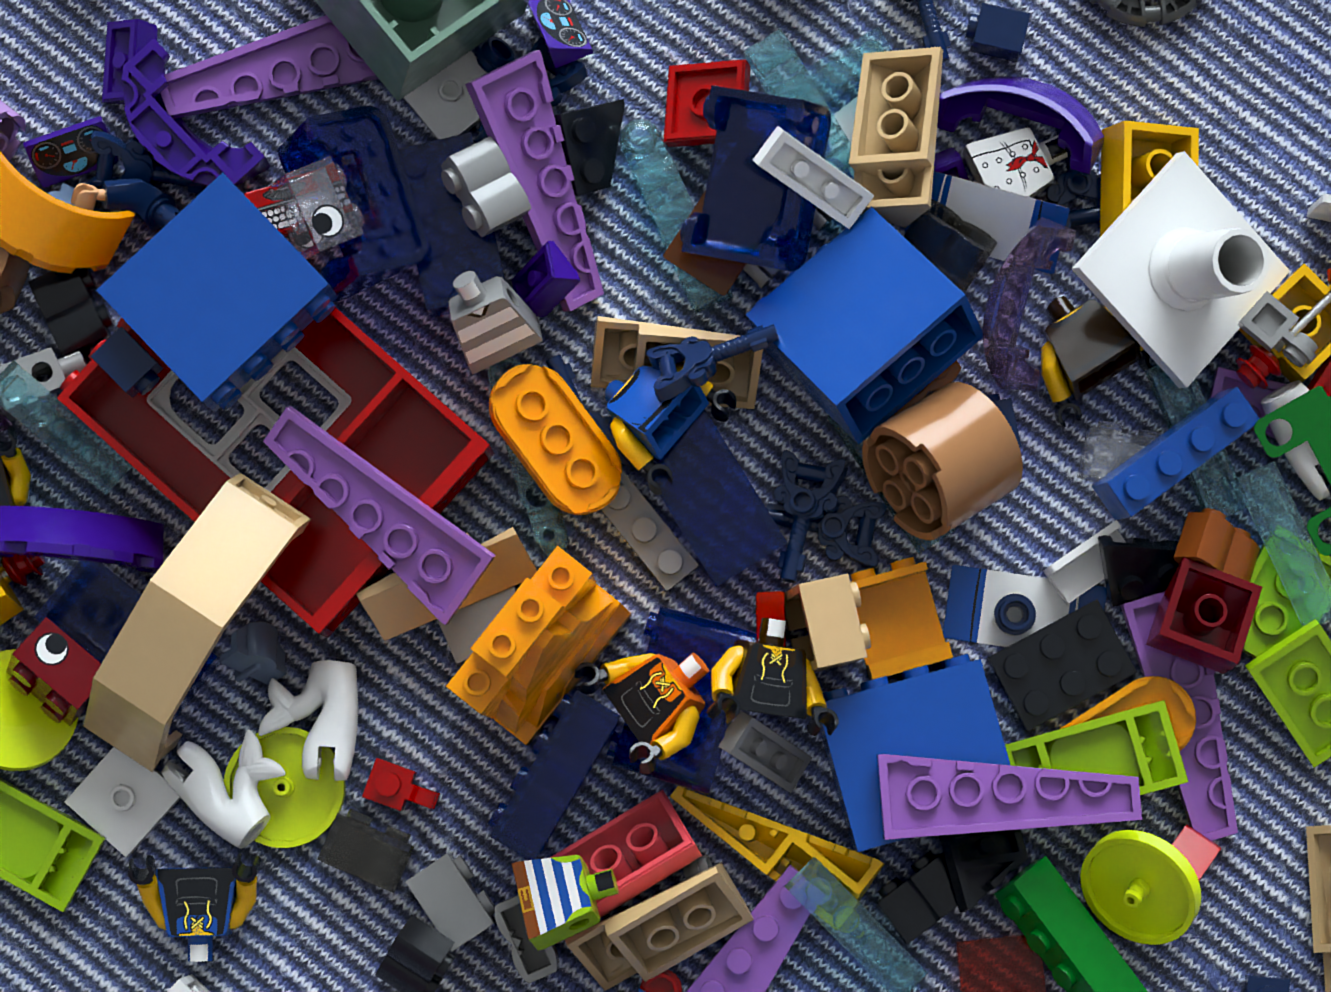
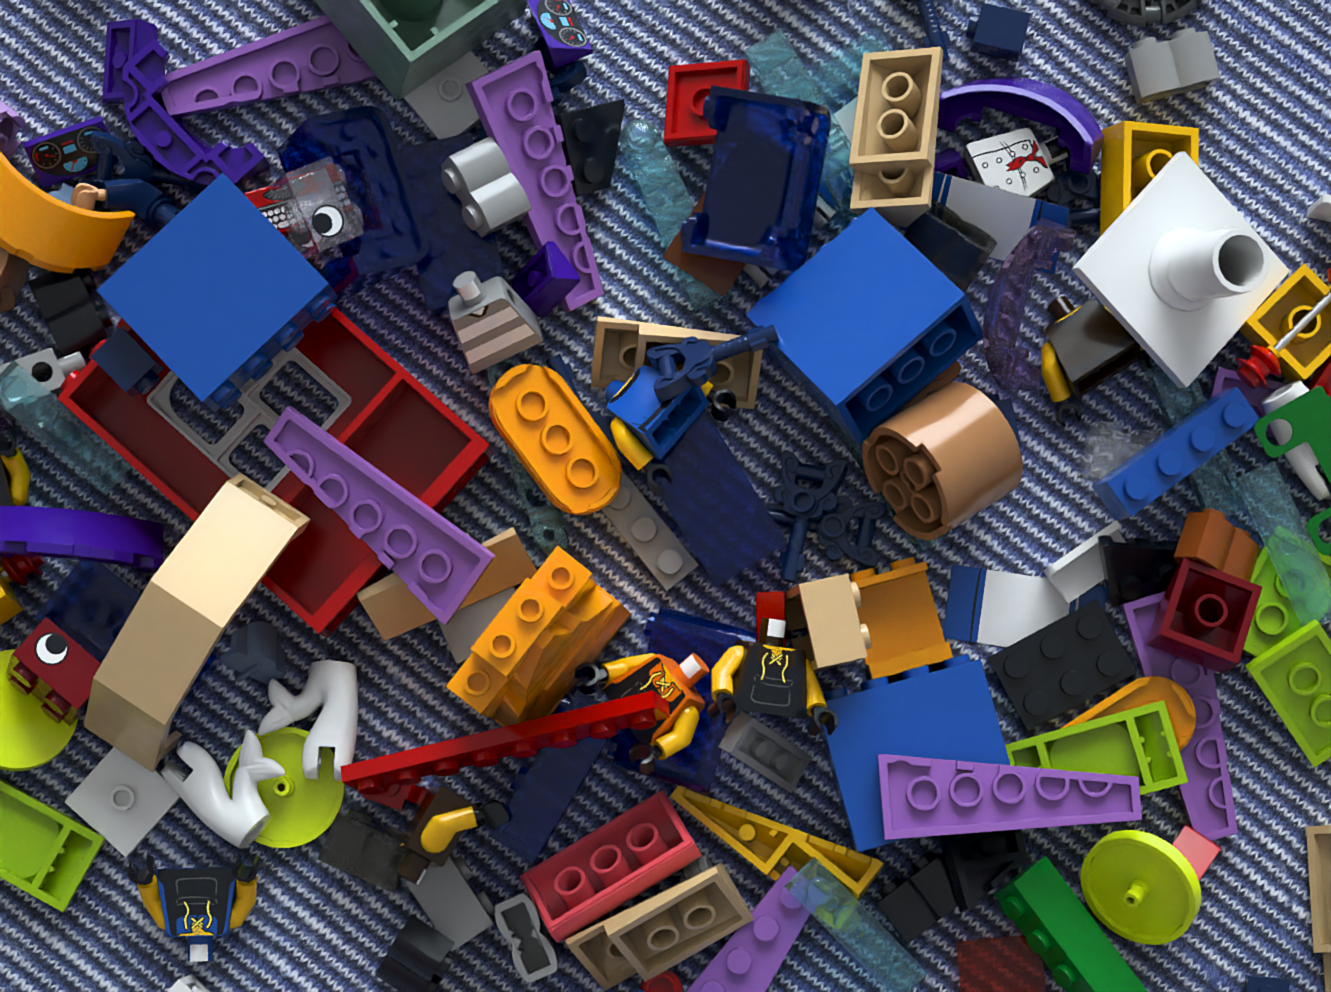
dark blue plate [475,36,514,73] -> none
torso [512,855,619,951] -> none
white plate [753,126,874,229] -> none
dark blue plate [994,594,1036,635] -> none
light grey plate [1238,291,1318,367] -> none
none -> red plate [340,691,670,795]
none -> torso [396,785,510,886]
none -> light grey brick [1124,27,1221,104]

